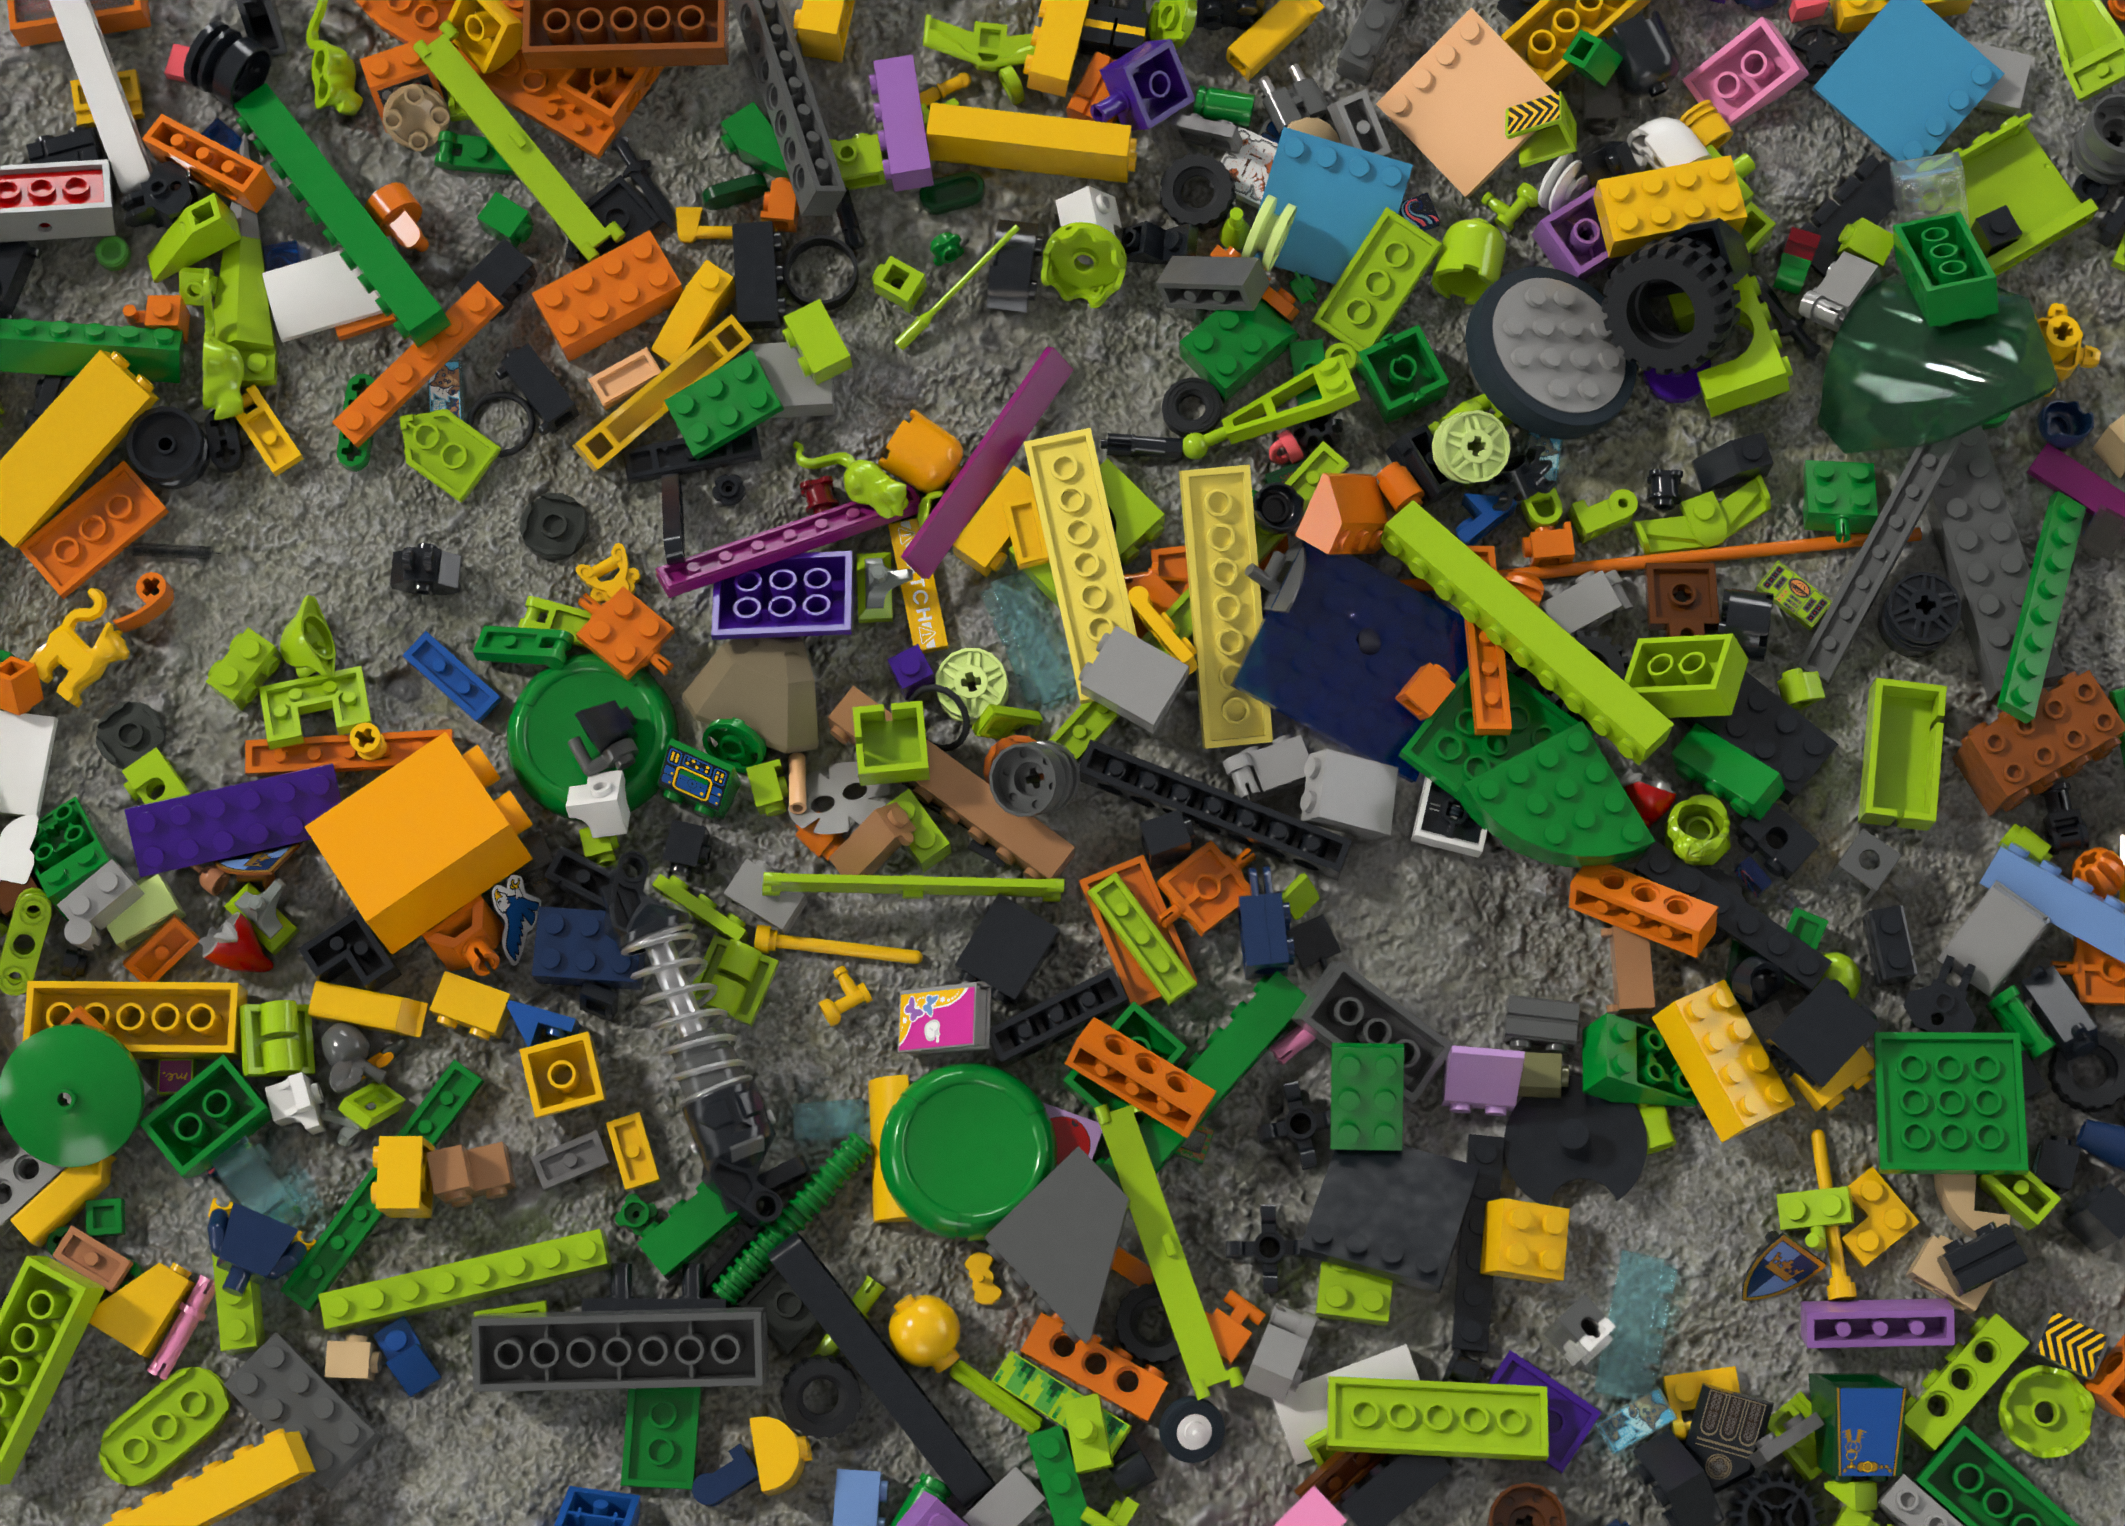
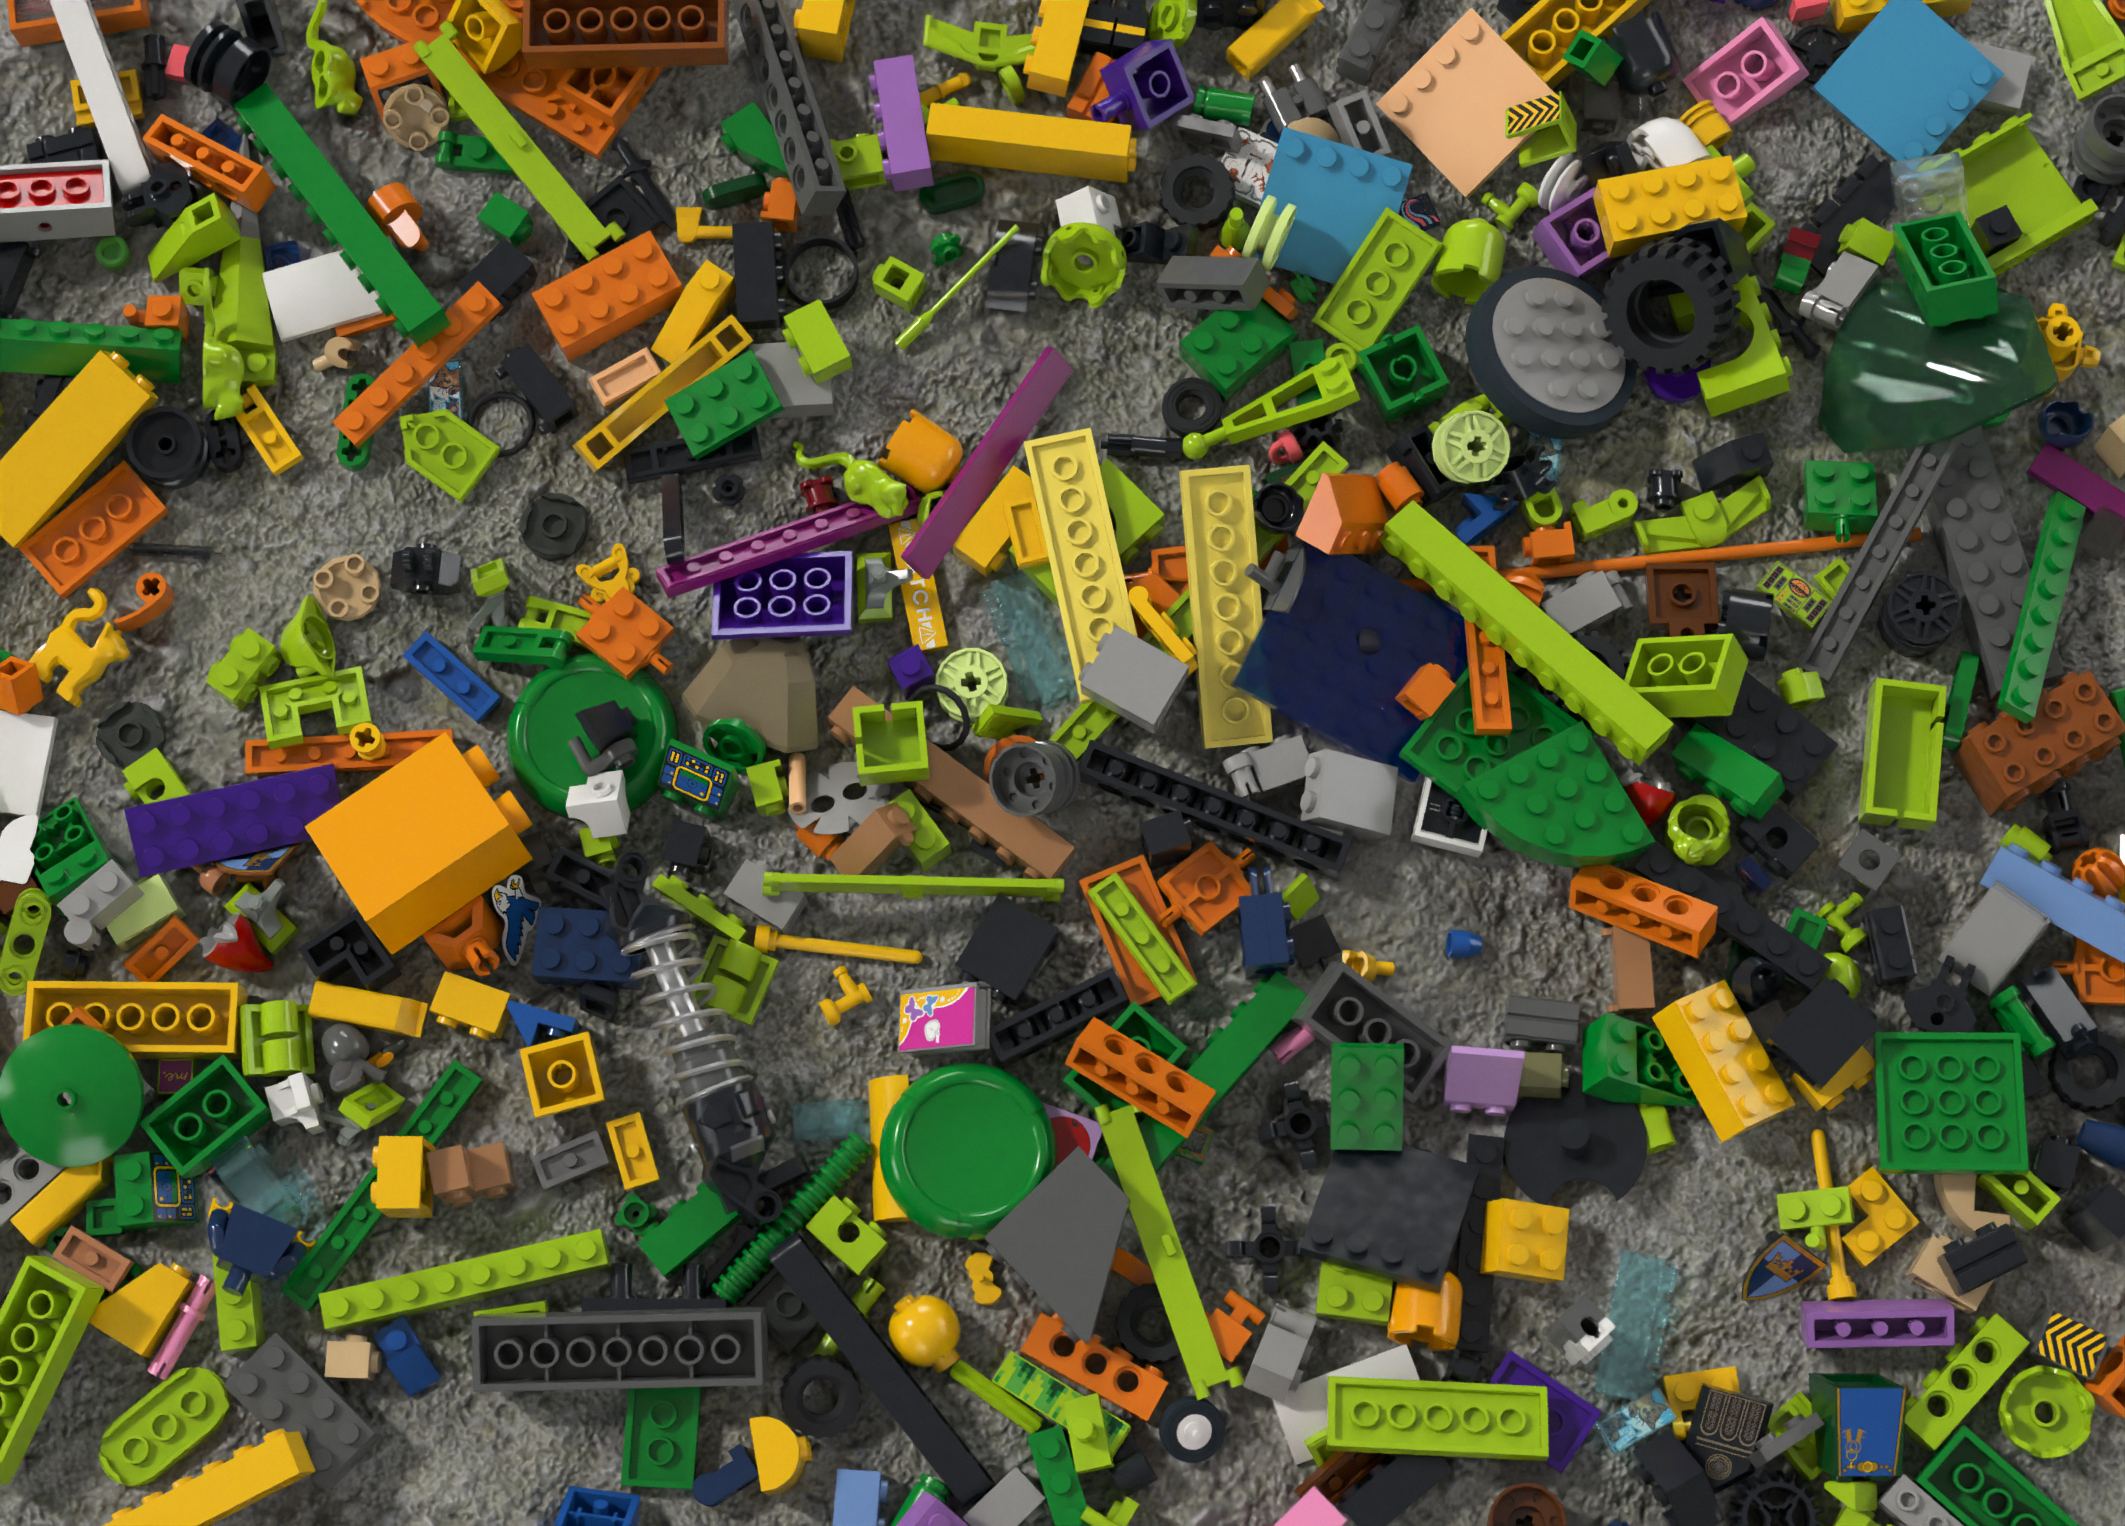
none -> slope [114,1151,199,1232]
none -> black axle [141,34,167,101]
none -> tan piece [312,337,362,372]
none -> tan dish [313,554,382,621]
none -> piece [467,557,510,630]
none -> lime brick [805,1195,889,1279]
none -> yellow piece [1342,950,1394,983]
none -> light orange cylinder [1387,1271,1463,1351]
none -> blue hose [1446,930,1482,958]
none -> lime tile [1812,557,1850,601]
none -> lime piece [1816,892,1868,954]
none -> green beam [1942,651,1979,750]

